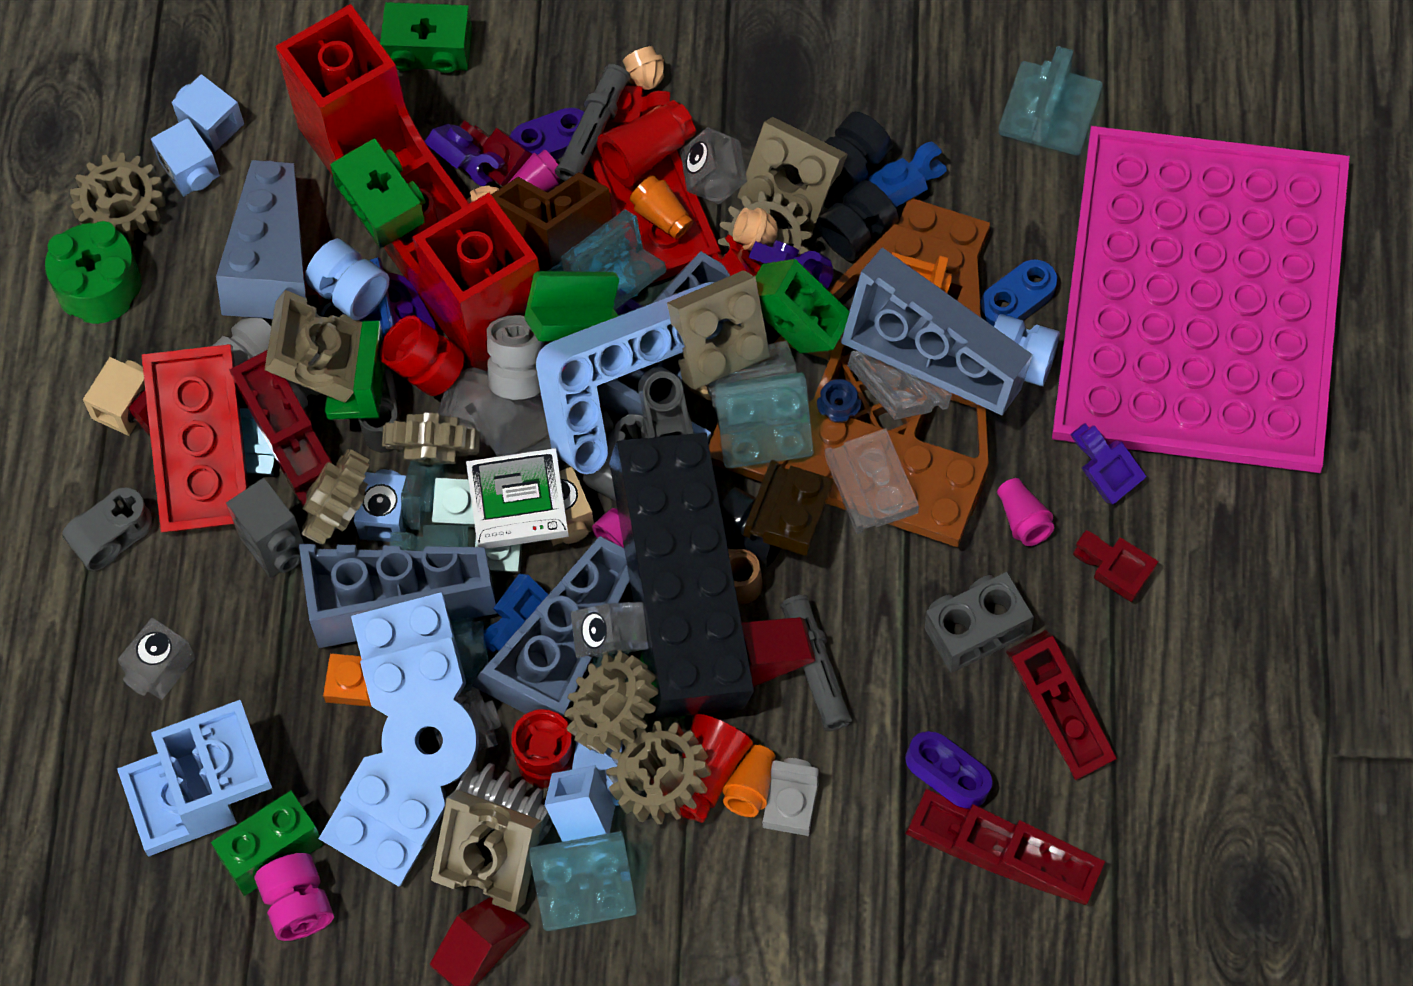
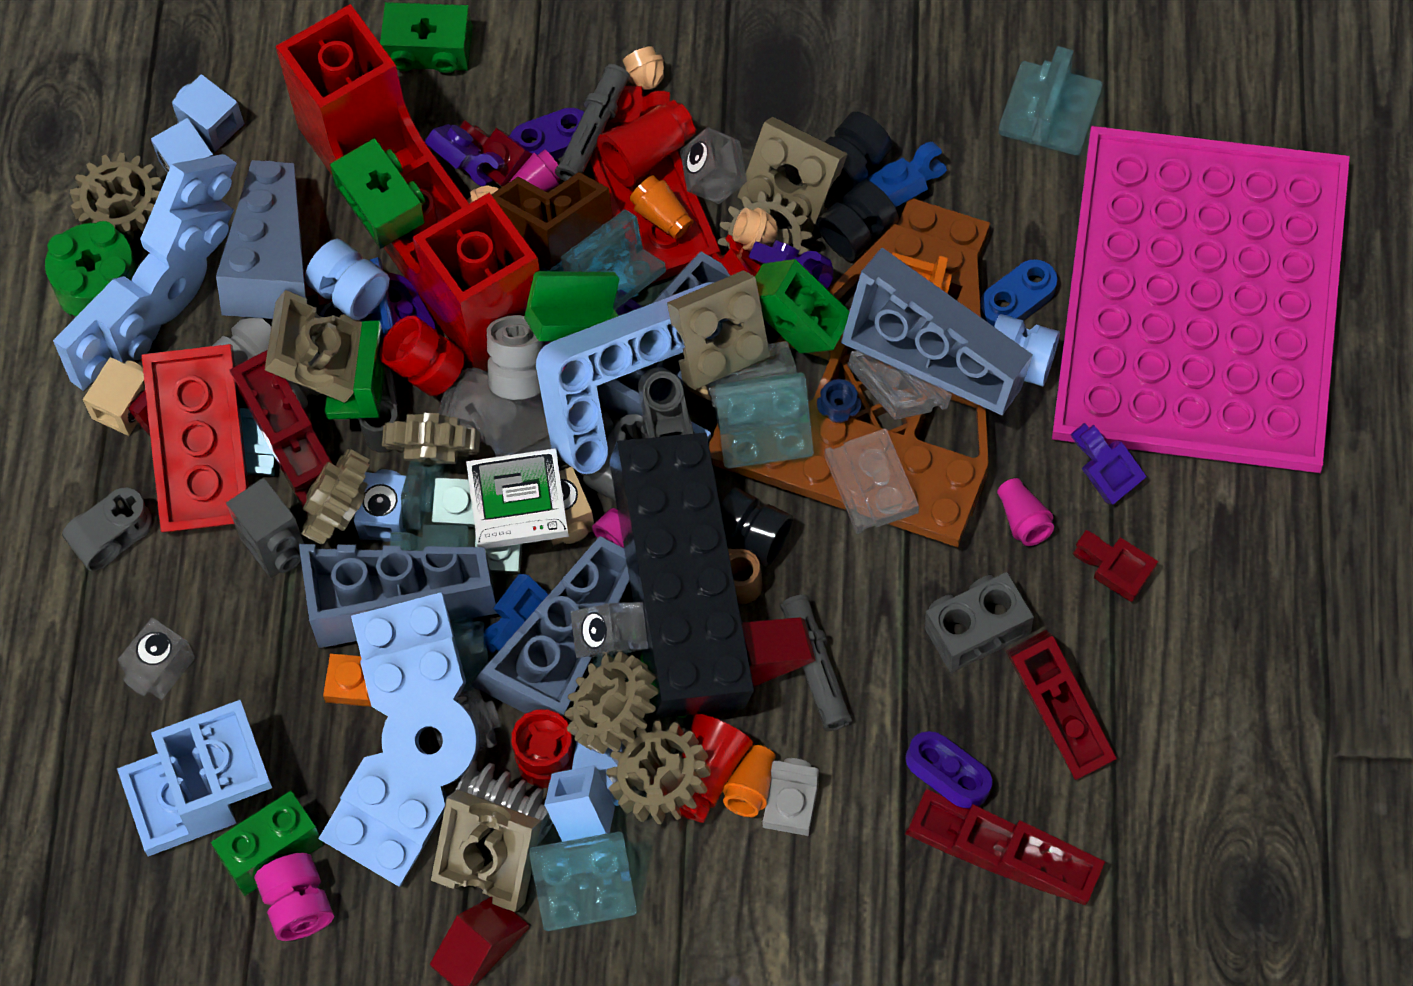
dark brown plate [743,459,834,556] -> none
none -> light blue plate [53,154,237,391]

